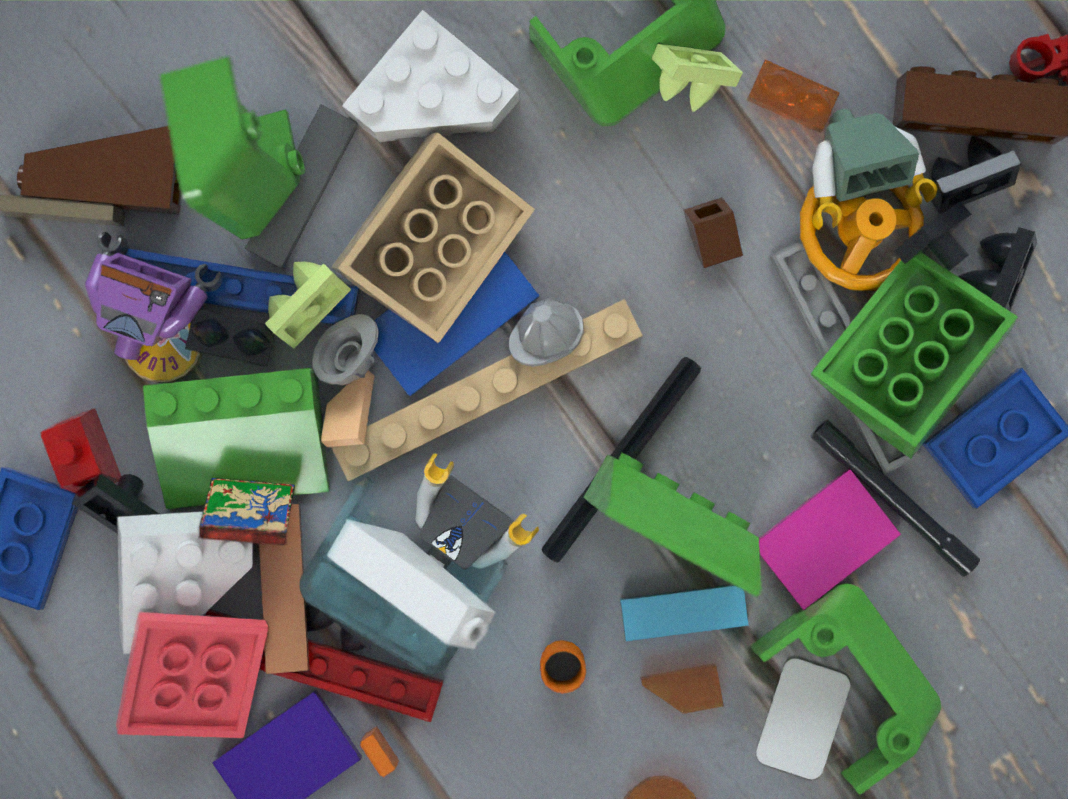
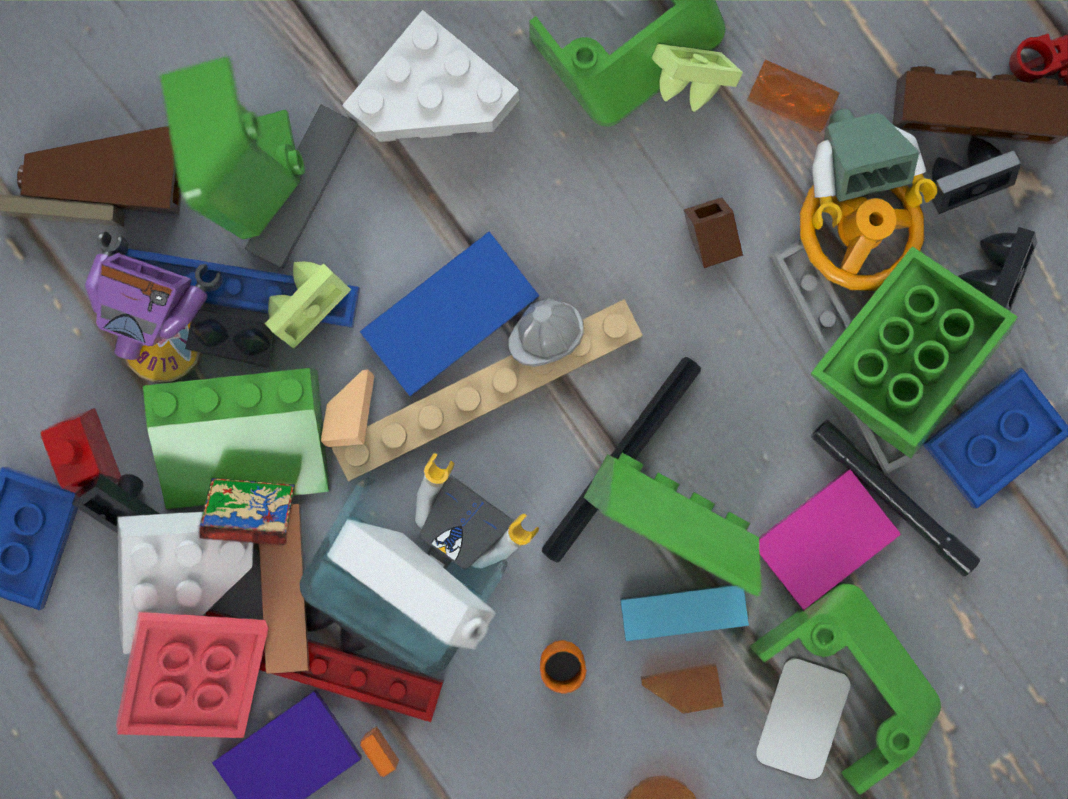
light grey piece [312,314,379,386] -> none
tan slope [331,132,535,343] -> none
black tile [894,202,972,271] -> none

